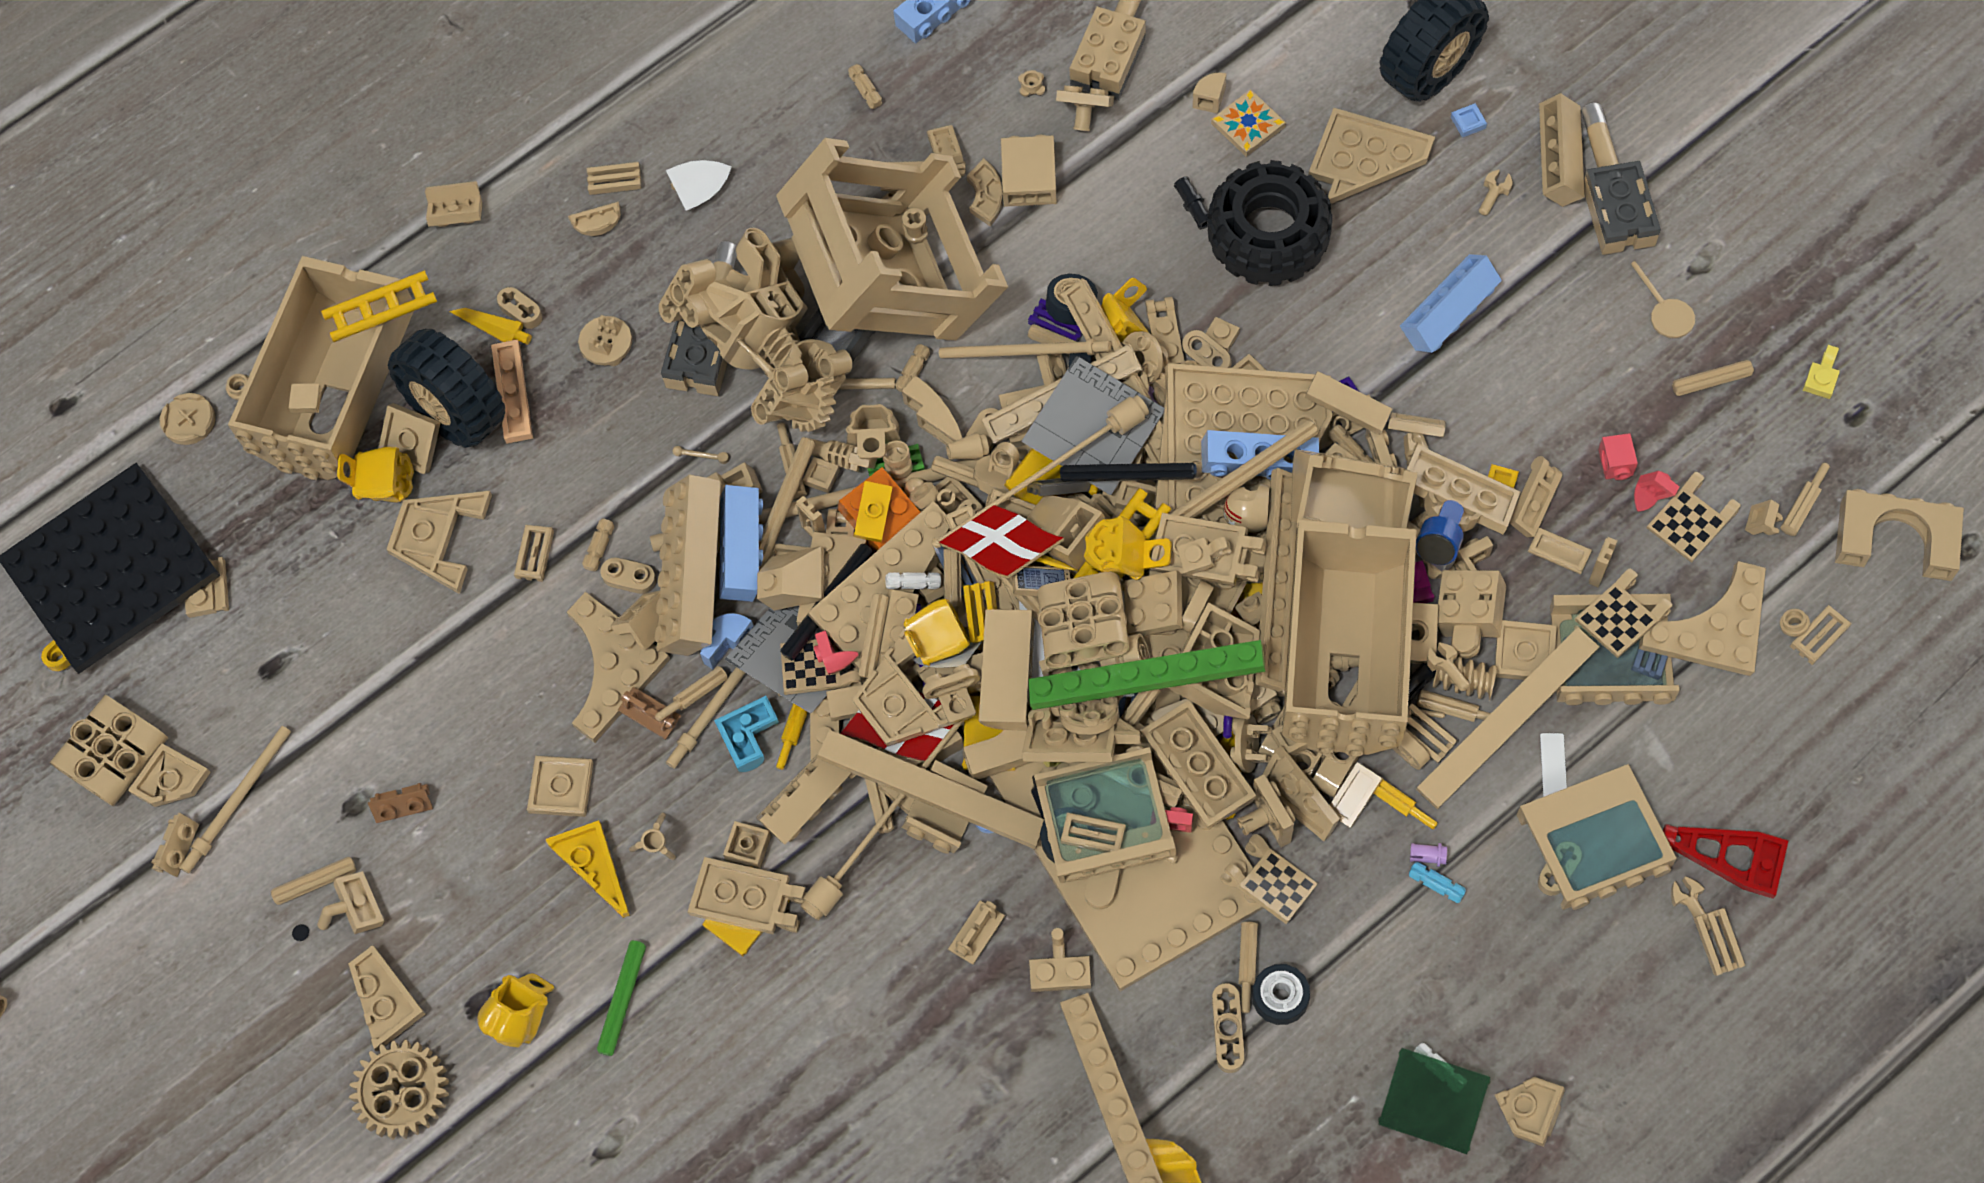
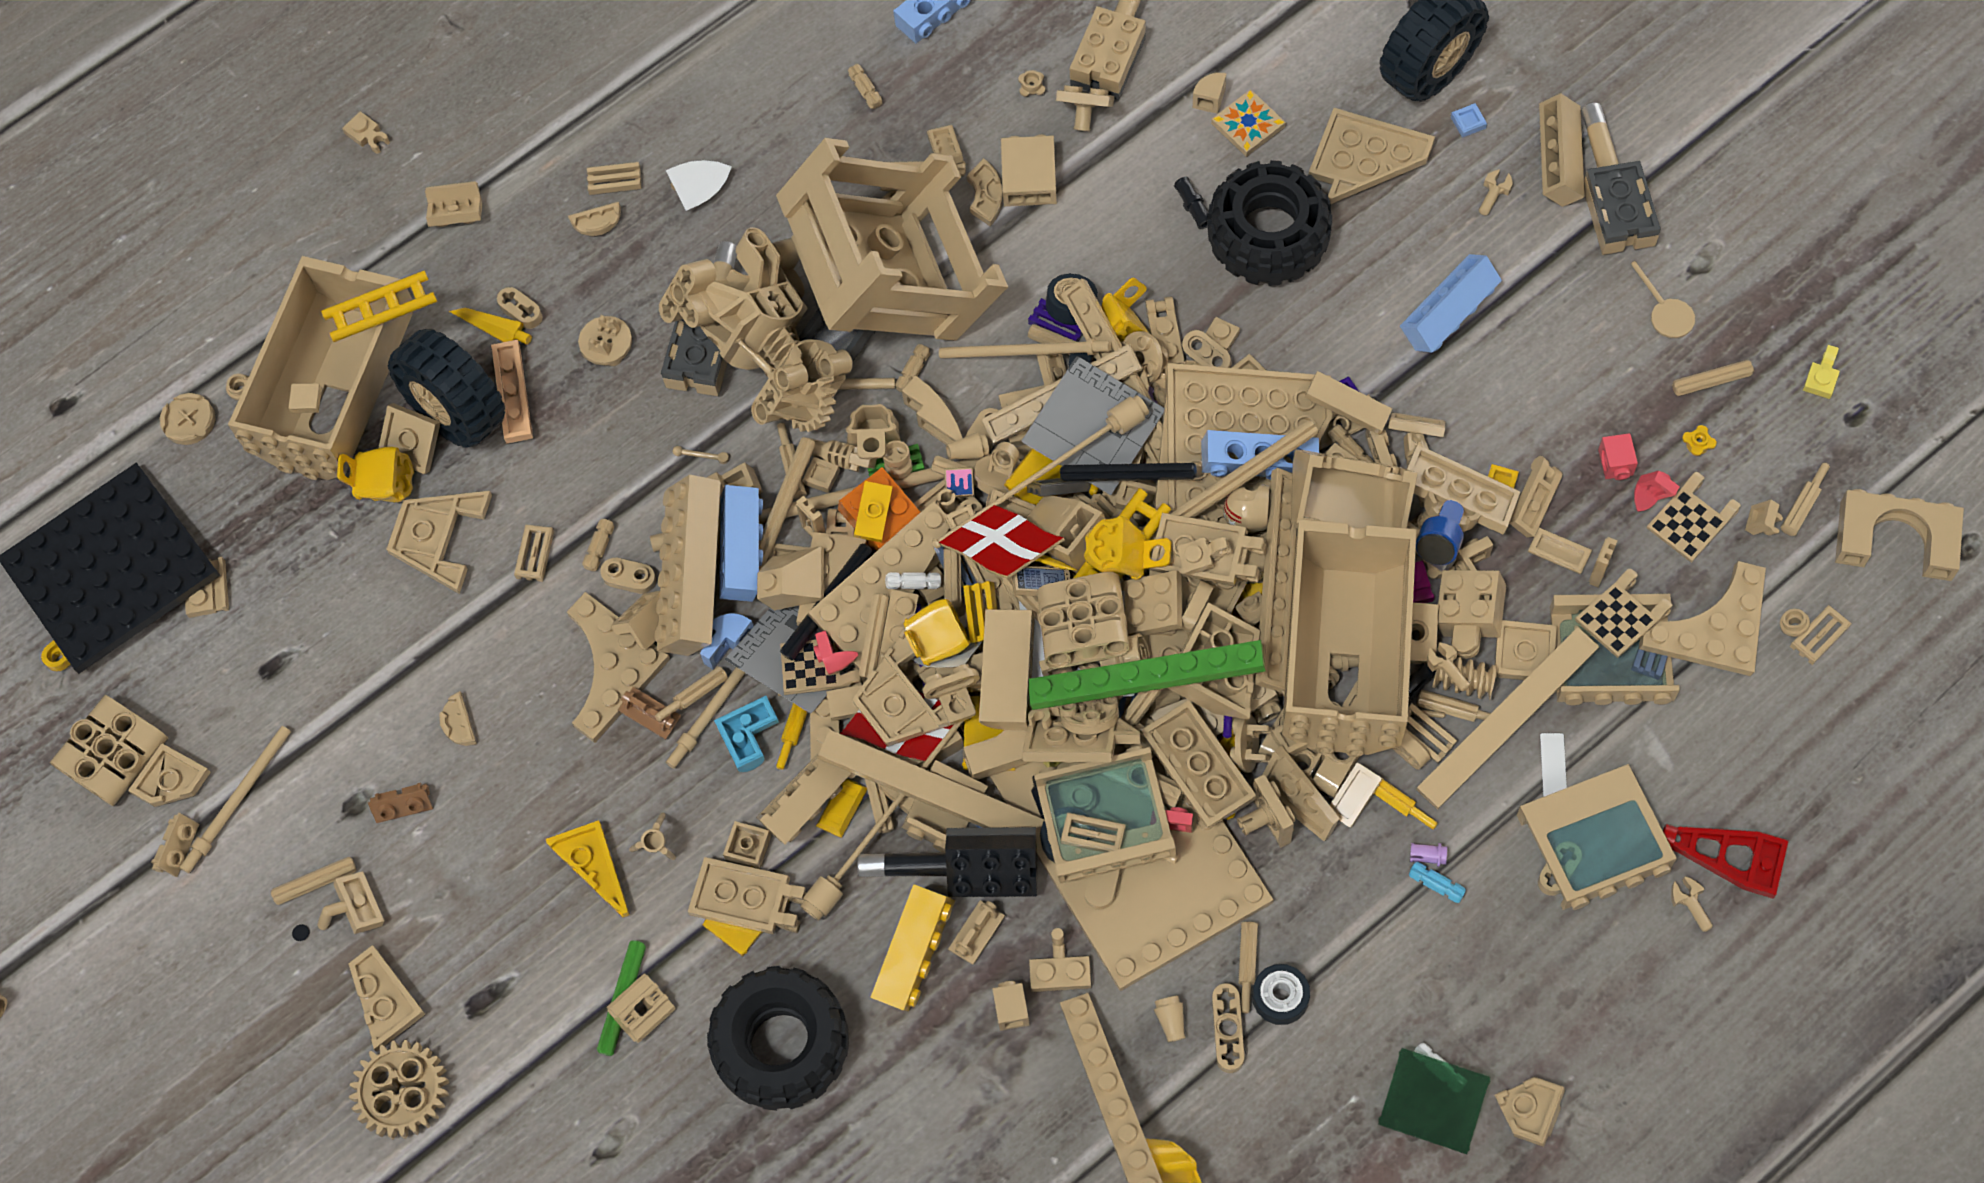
yellow piece [477,973,554,1047] -> none
tan tile [527,756,594,817] -> none
tan bush [902,208,928,243] -> none
tan plate [904,478,939,509] -> none
tan flag [1221,834,1318,924] -> none
tan tile [1694,908,1745,976] -> none
none -> tan plate [342,111,390,154]
none -> tan tile [439,691,477,746]
none -> tan piece [606,974,675,1043]
none -> black tyre [707,966,849,1111]
none -> yellow tile [816,778,867,838]
none -> black piece [857,827,1038,897]
none -> yellow wedge [870,884,956,1011]
none -> tile [944,467,974,497]
none -> tan brick [992,981,1030,1031]
none -> tan cone [1154,996,1185,1043]
none -> yellow plate [1682,425,1716,456]

